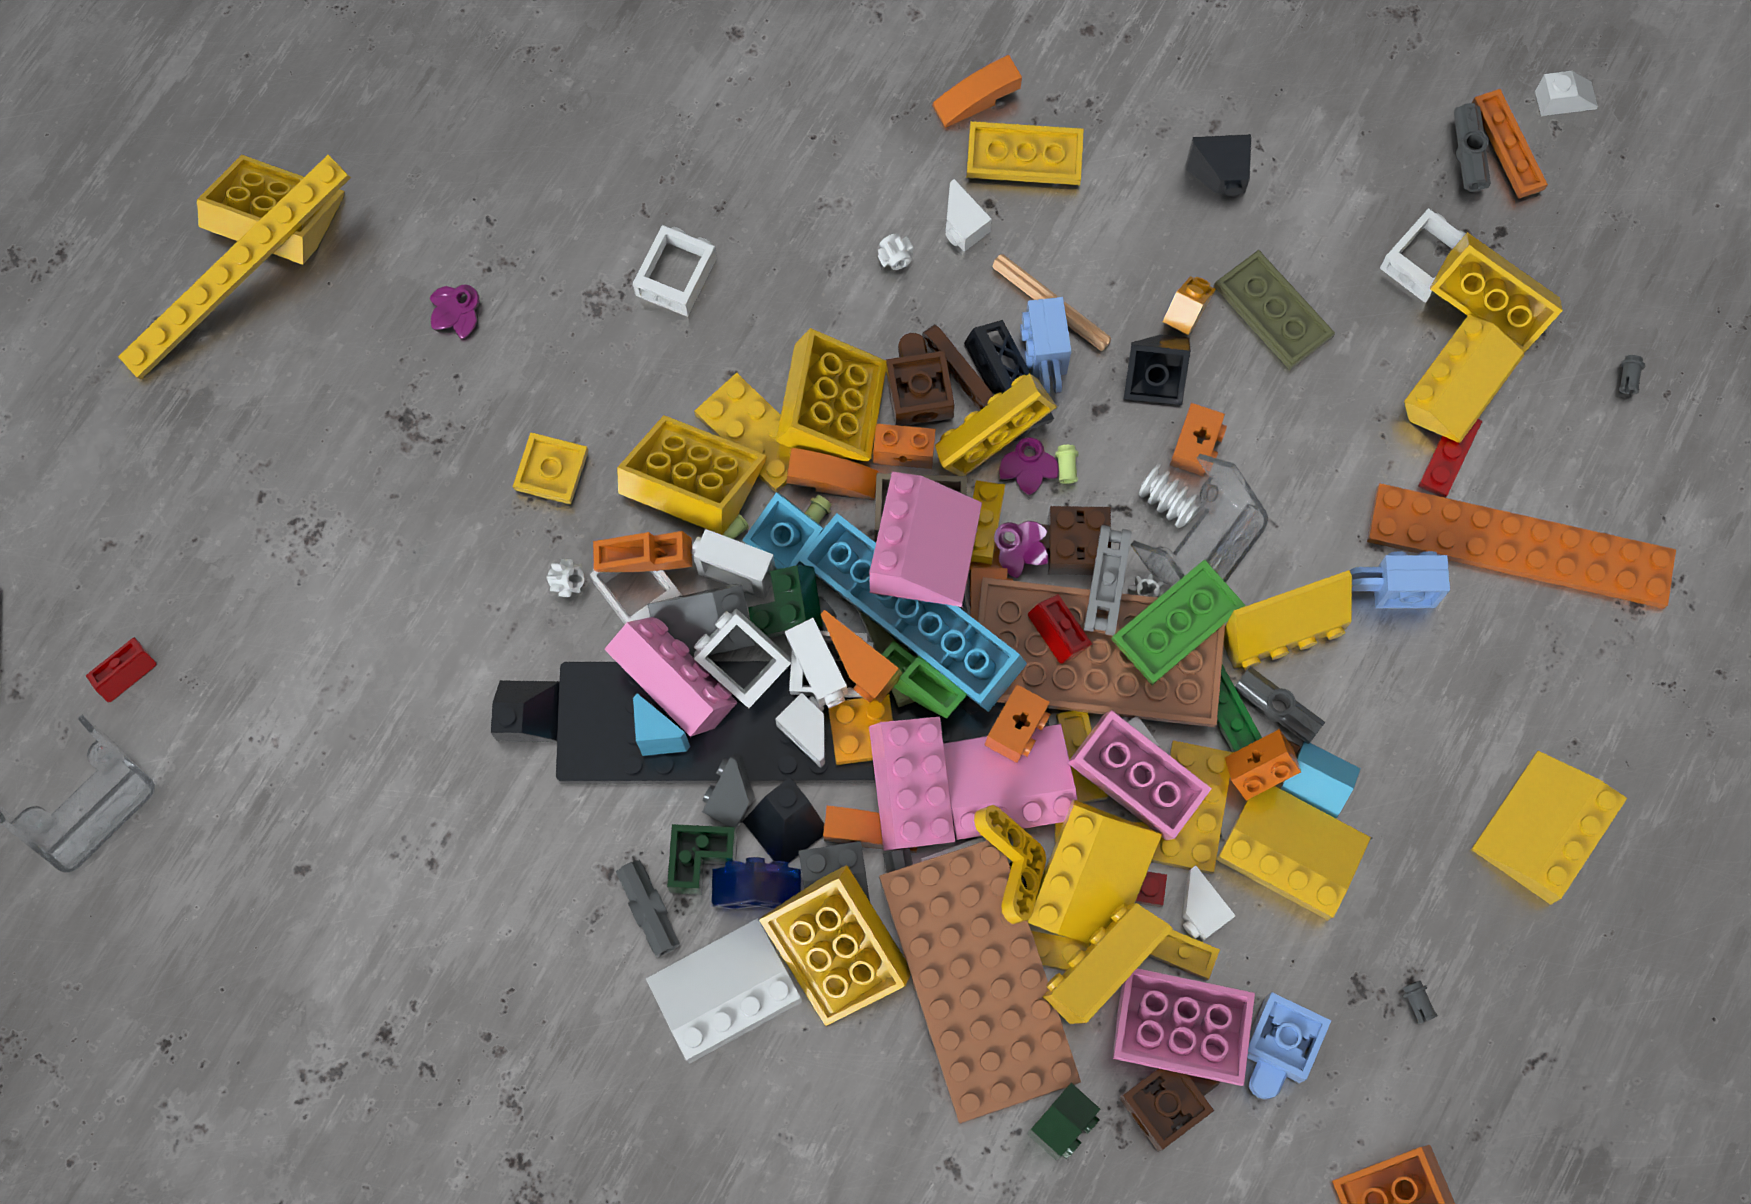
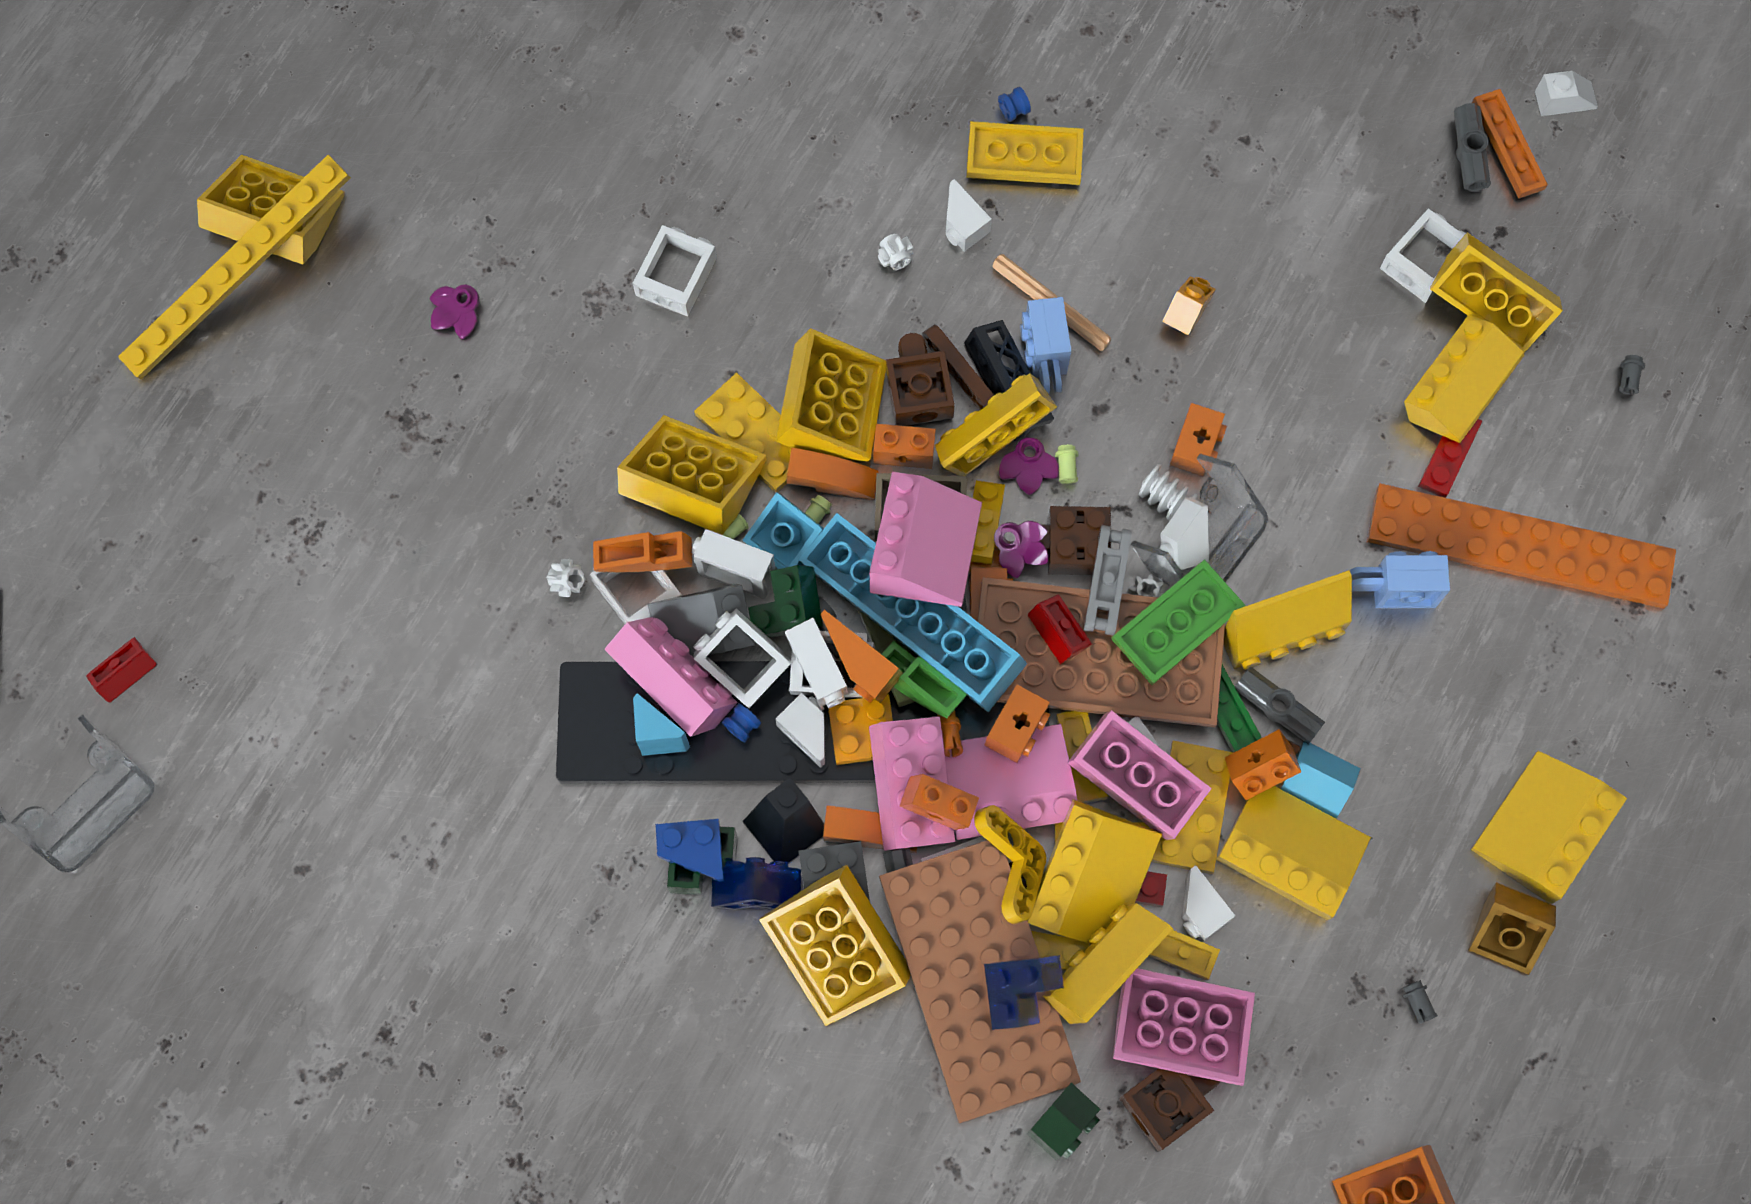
black slope [491,680,559,742] -> none
yellow plate [513,432,589,505] -> none
dark grey piece [616,860,680,957] -> none
white slope [646,918,802,1064] -> none
dark grey slope [702,753,755,829] -> none
orange slope [932,55,1022,128] -> none
black slope [1124,335,1191,405] -> none
black slope [1185,134,1251,196] -> none
olive tile [1214,250,1335,370] -> none
light blue brick [1247,992,1332,1099] -> none
none -> blue wing [655,819,724,882]
none -> blue wheel [722,704,761,742]
none -> orange brick [900,774,979,830]
none -> orange pin [937,710,963,757]
none -> clear blue brick [984,955,1064,1030]
none -> blue wheel [998,86,1031,122]
none -> white slope [1159,497,1209,571]
none -> pearl gold slope [1469,882,1556,975]

